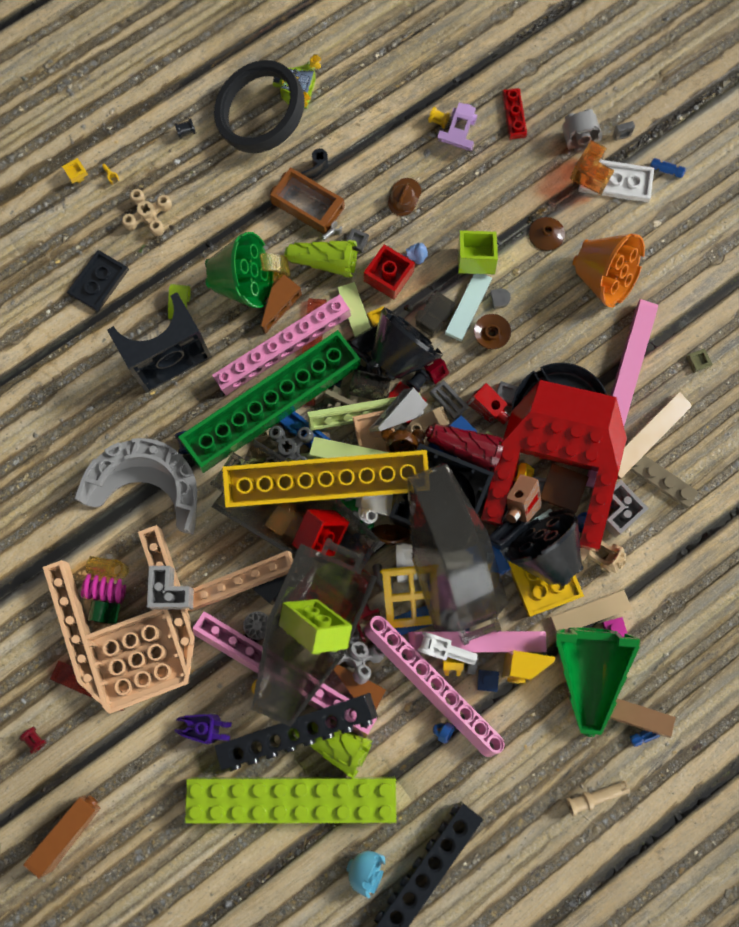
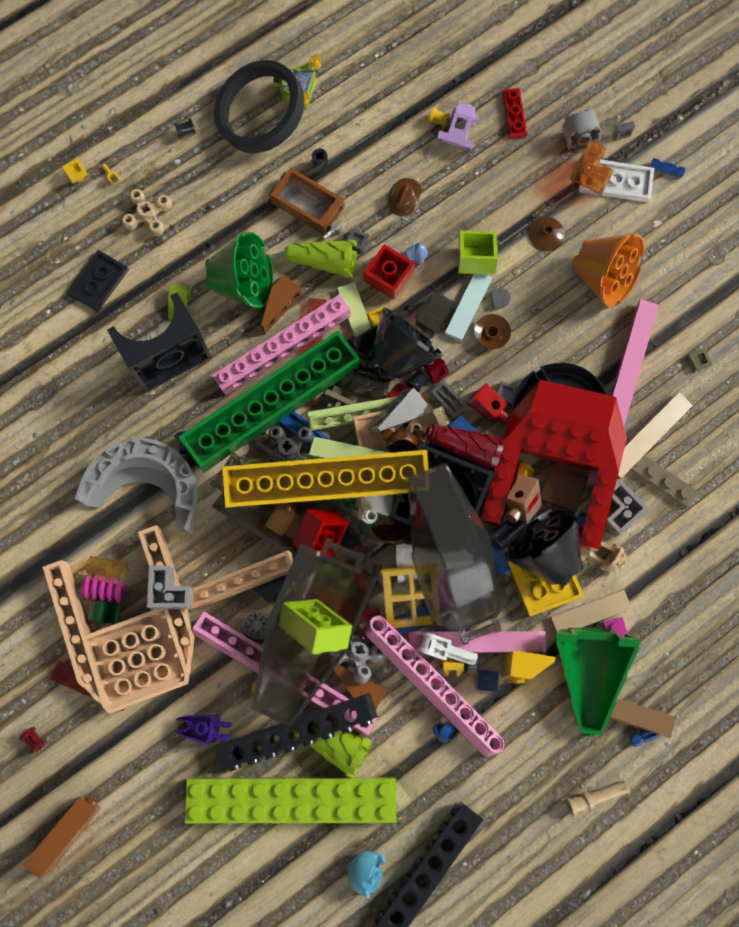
clear yellow panel [260,253,291,279] -> none

